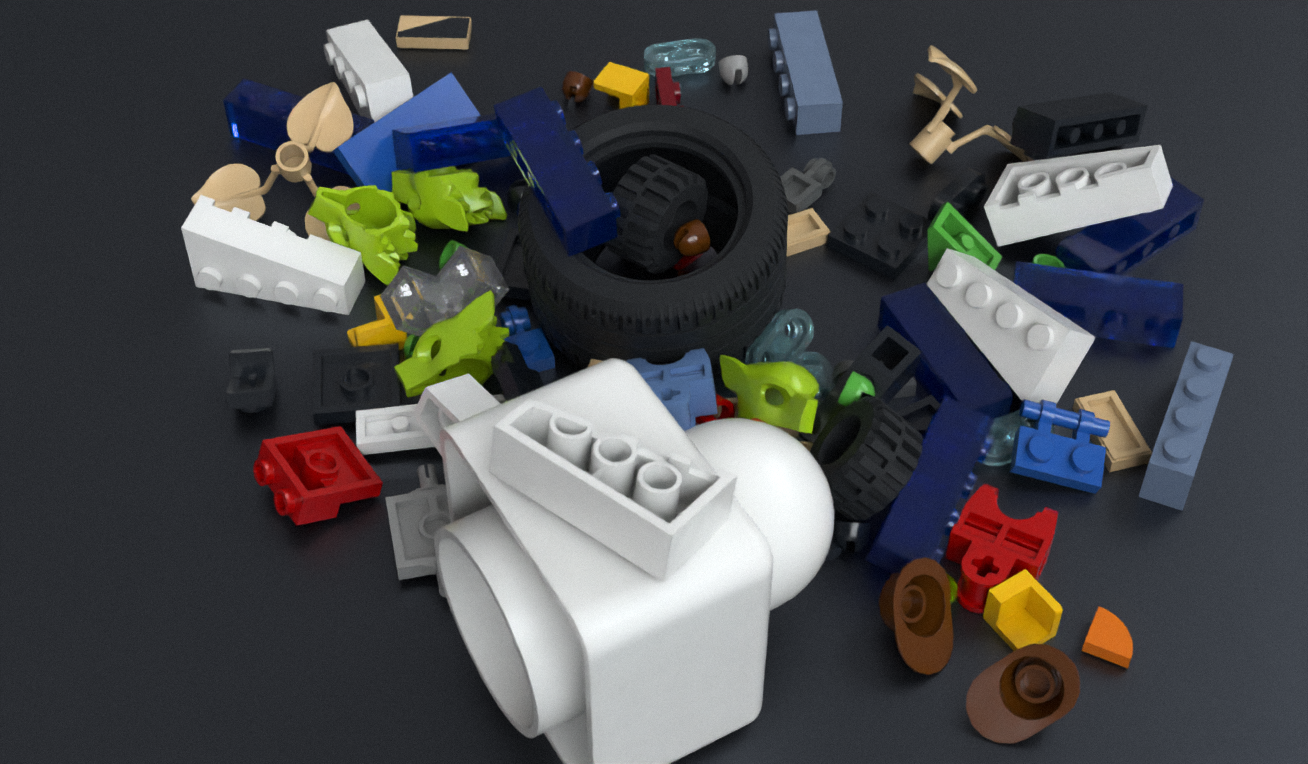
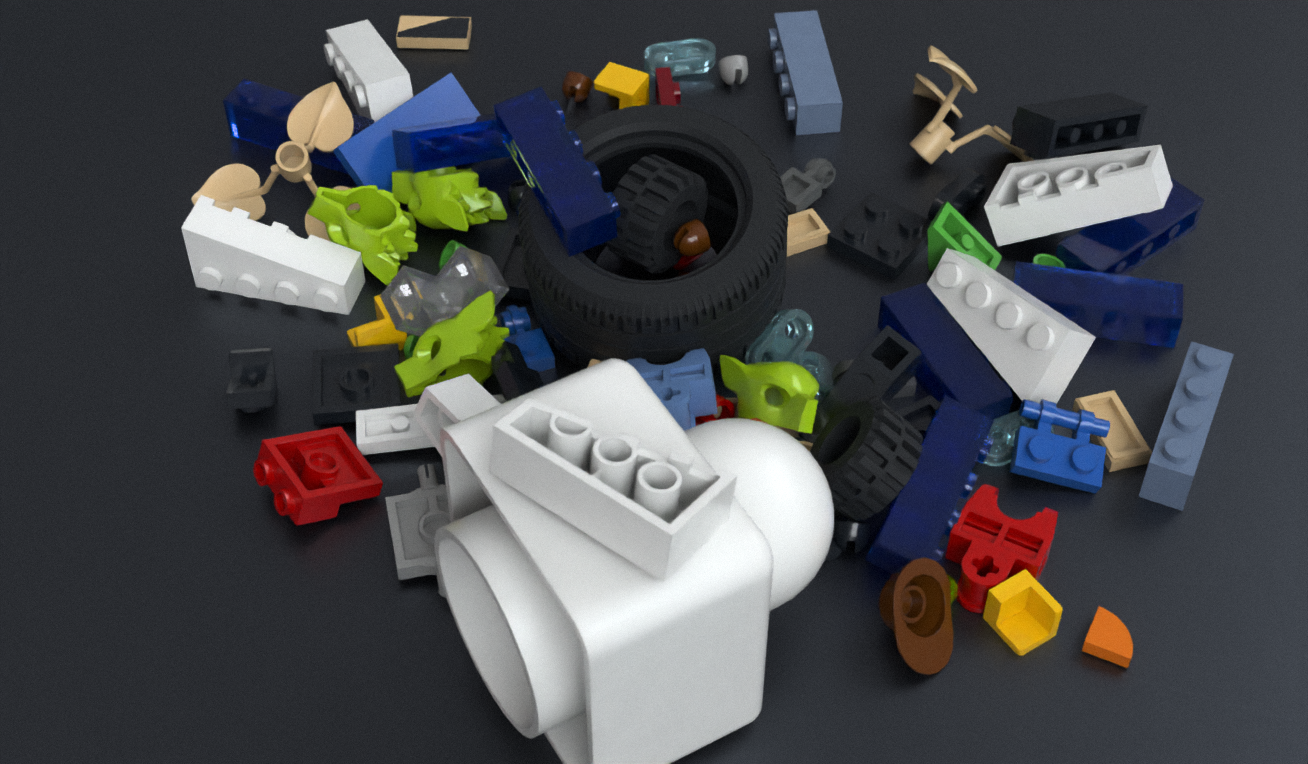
bright green hinge [837,371,875,407] -> none
reddish brown piece [966,644,1080,743] -> none

